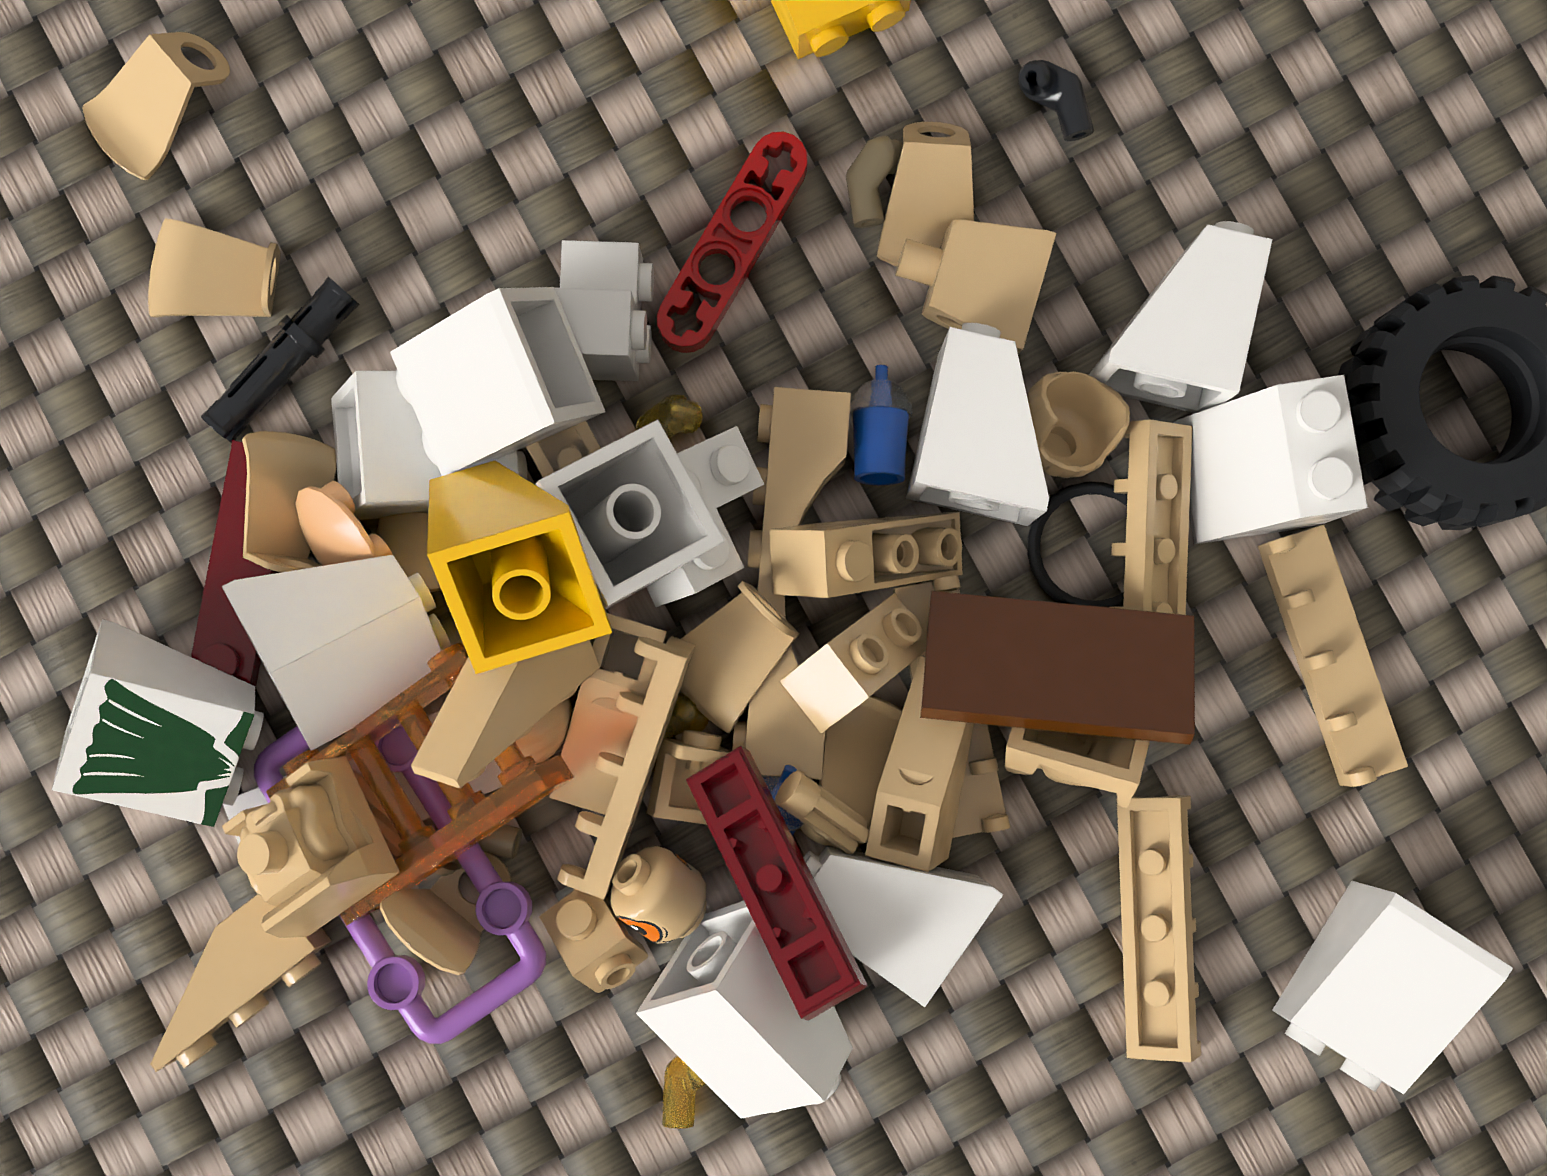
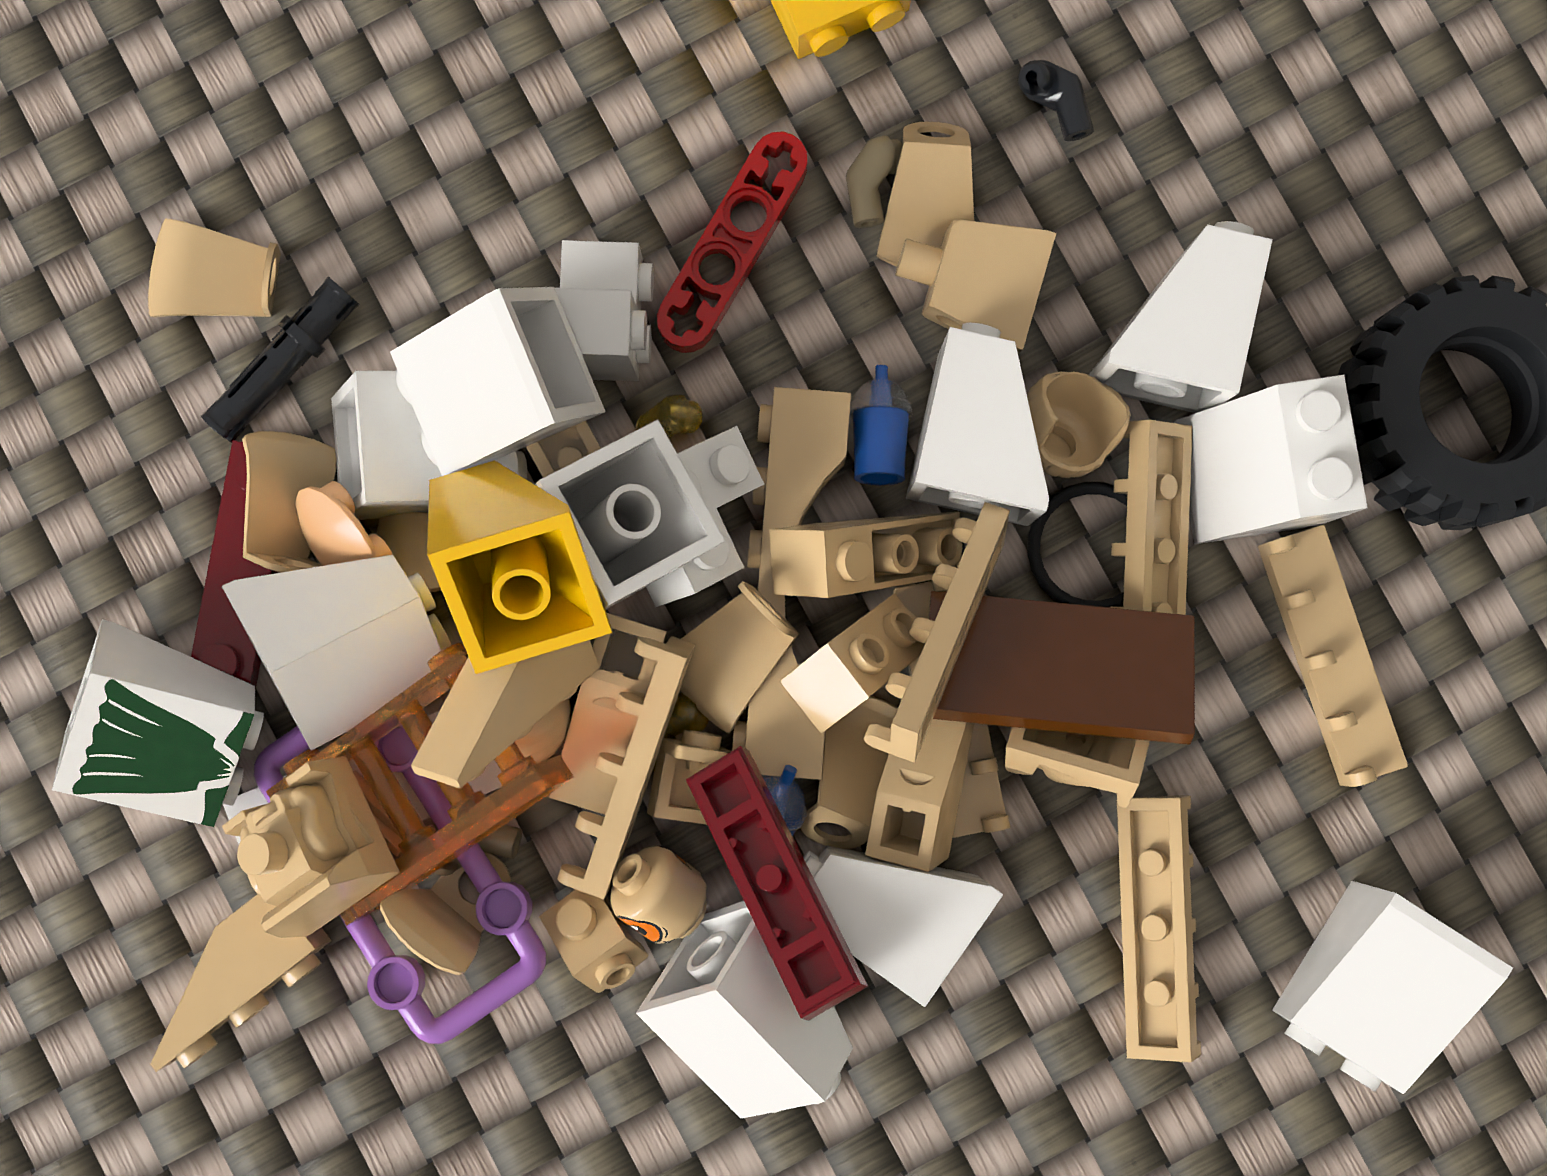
tan piece [82,32,230,180] -> none
clear yellow arm [662,1055,706,1129] -> none
tan piece [775,771,870,855] -> none
none -> tan hinge [864,502,1010,763]

